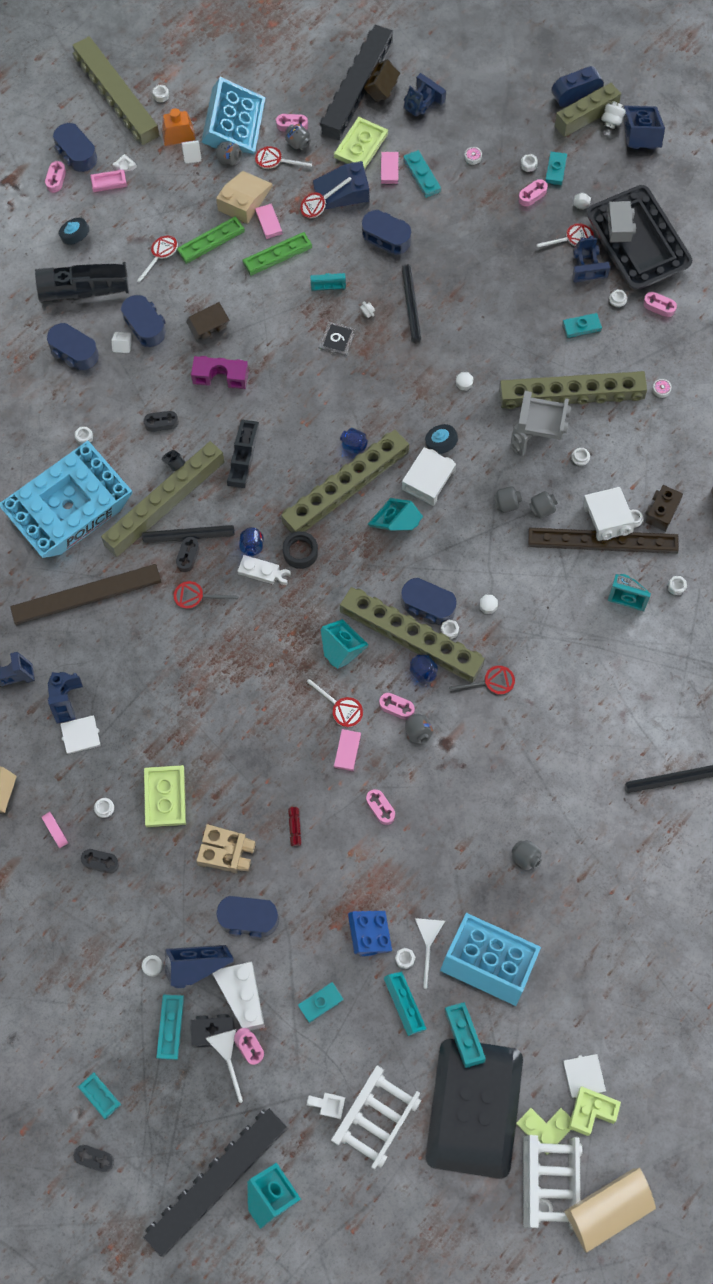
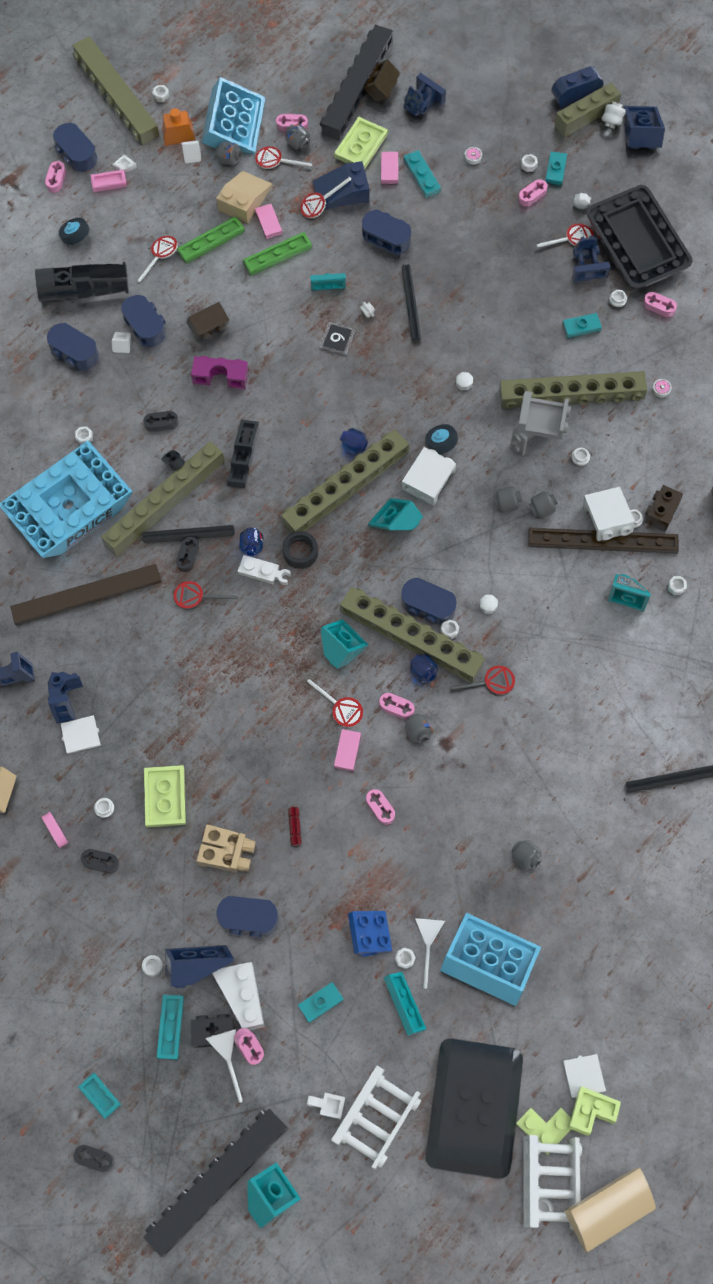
teal plate [445,1002,486,1068] -> none
light grey brick [607,201,636,242] -> none

